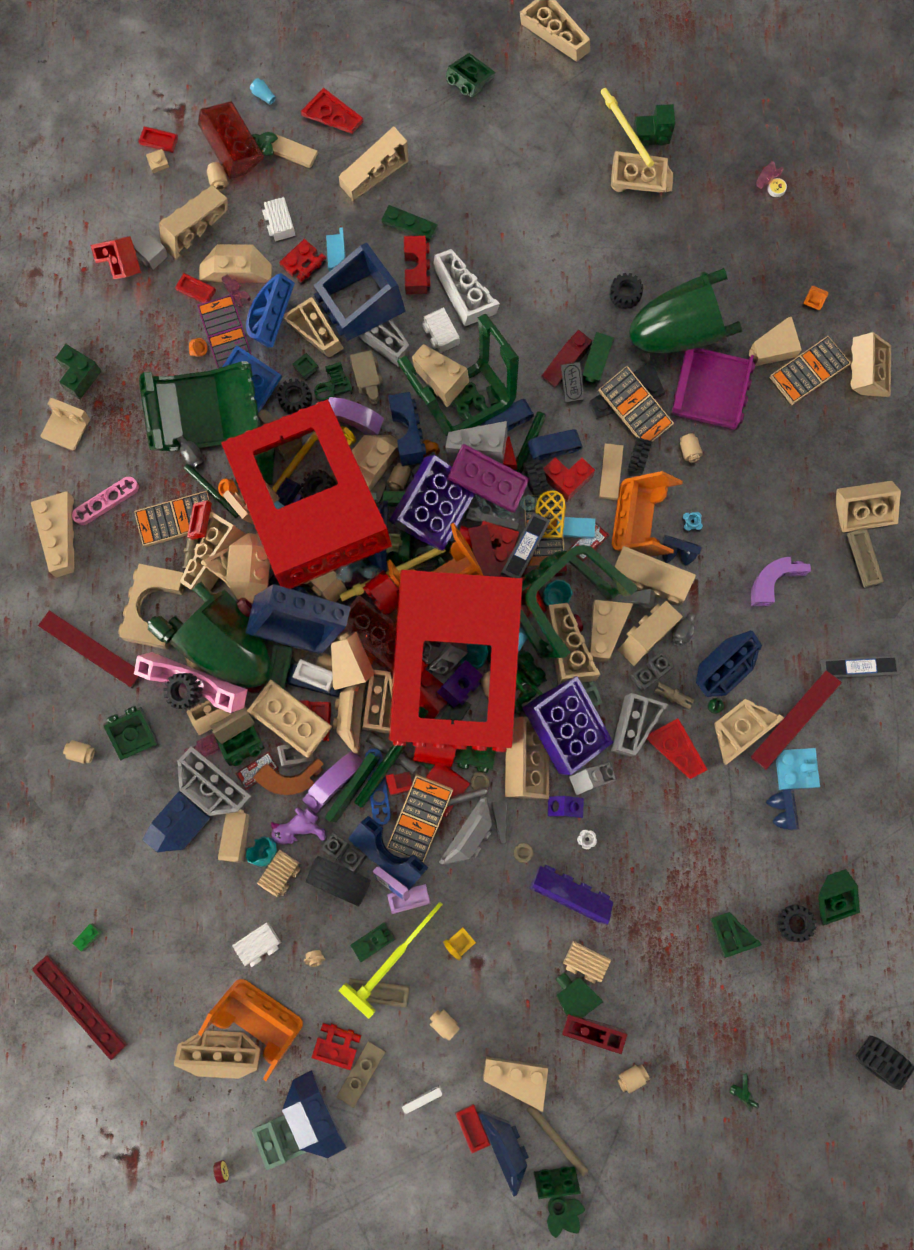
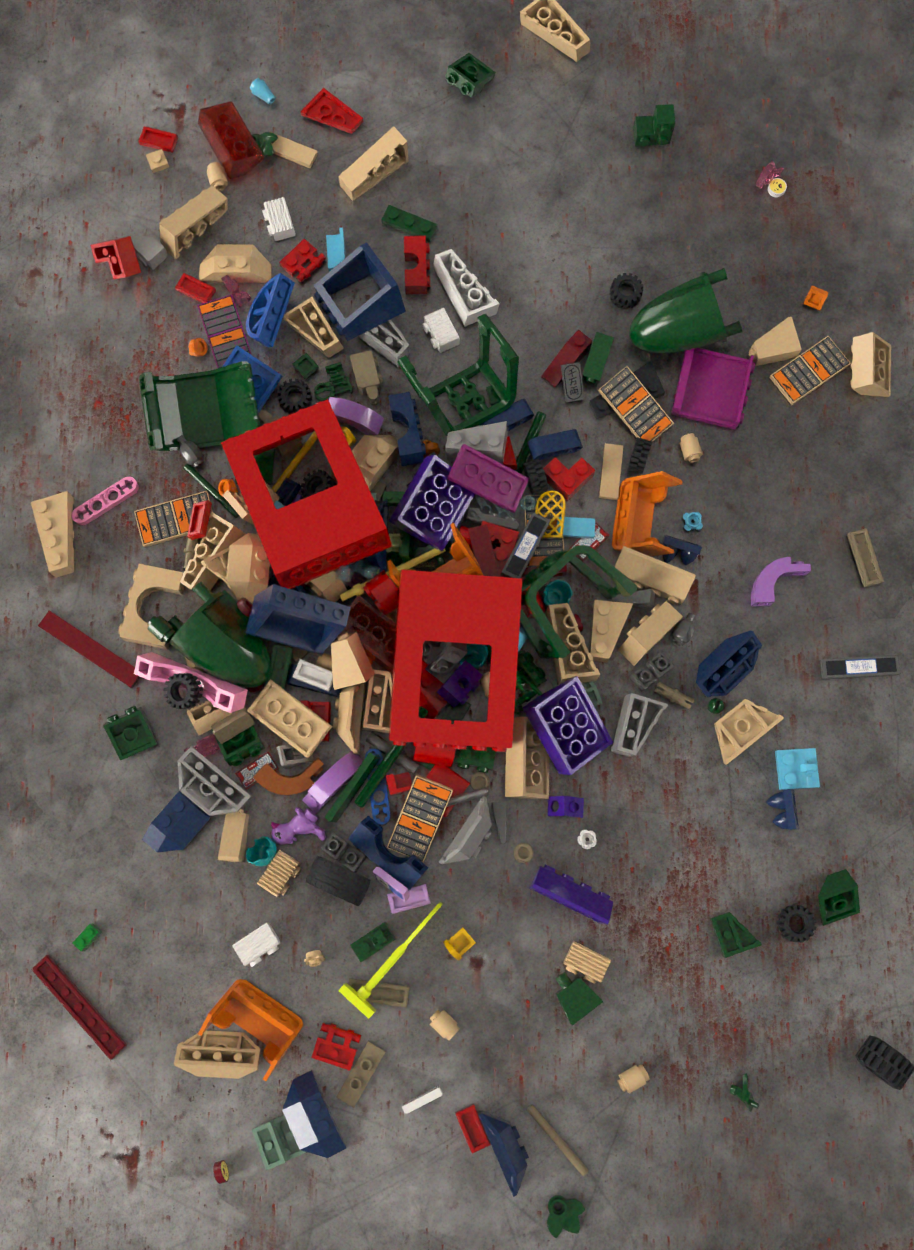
tan bracket [41,398,90,451] -> none
dark green brick [55,344,101,400] -> none
tan brick [63,740,95,764] -> none
tan brick [387,463,411,491] -> none
tan wedge [412,344,469,407] -> none
tan wedge [483,1056,548,1112] -> none
dark green hinge [534,1166,581,1199] -> none
dark red slope [562,1014,628,1055] -> none
light grey slope [569,762,617,795] -> none
light yellow bar [601,88,654,167] -> none
tan slope [611,151,673,192] -> none
red wing [646,718,708,779] -> none
dark red tile [751,671,842,770] -> none
tan slope [836,481,901,532] -> none

